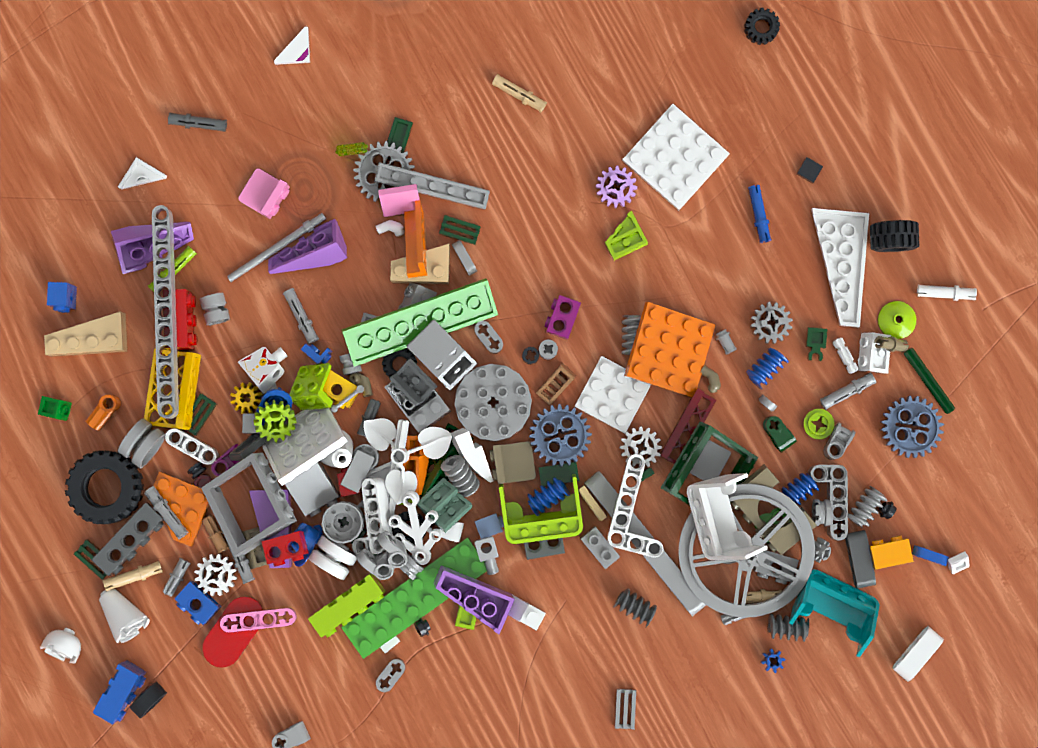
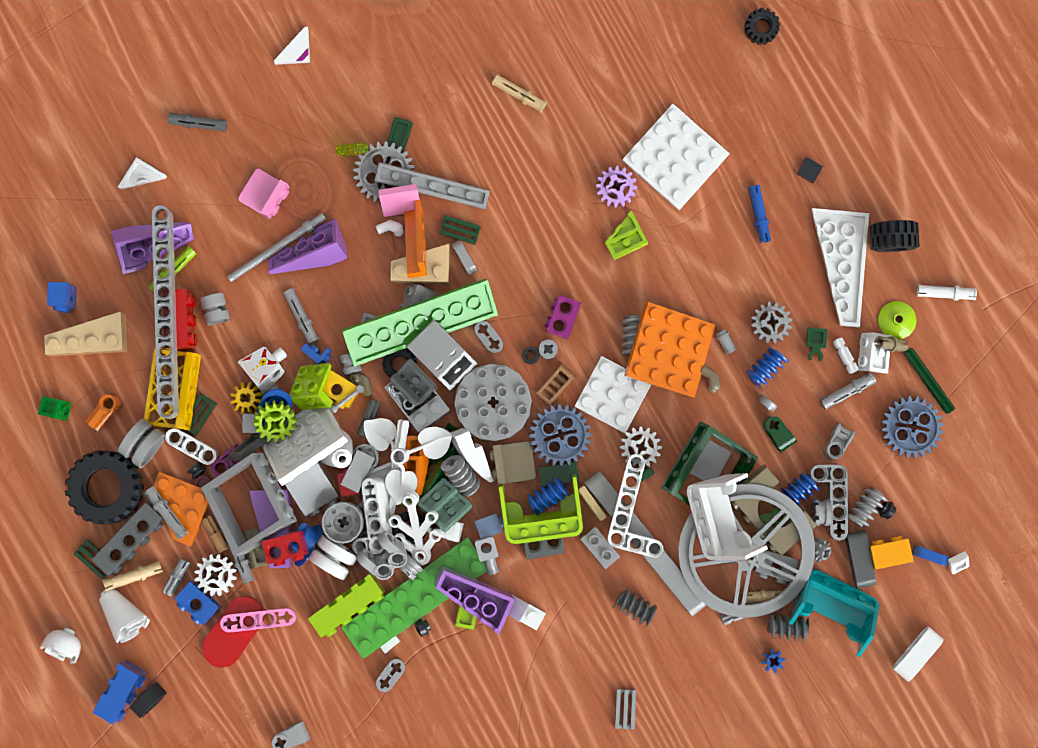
dark red fence [660,388,716,464] -> none
lime gear [803,409,834,439] -> none

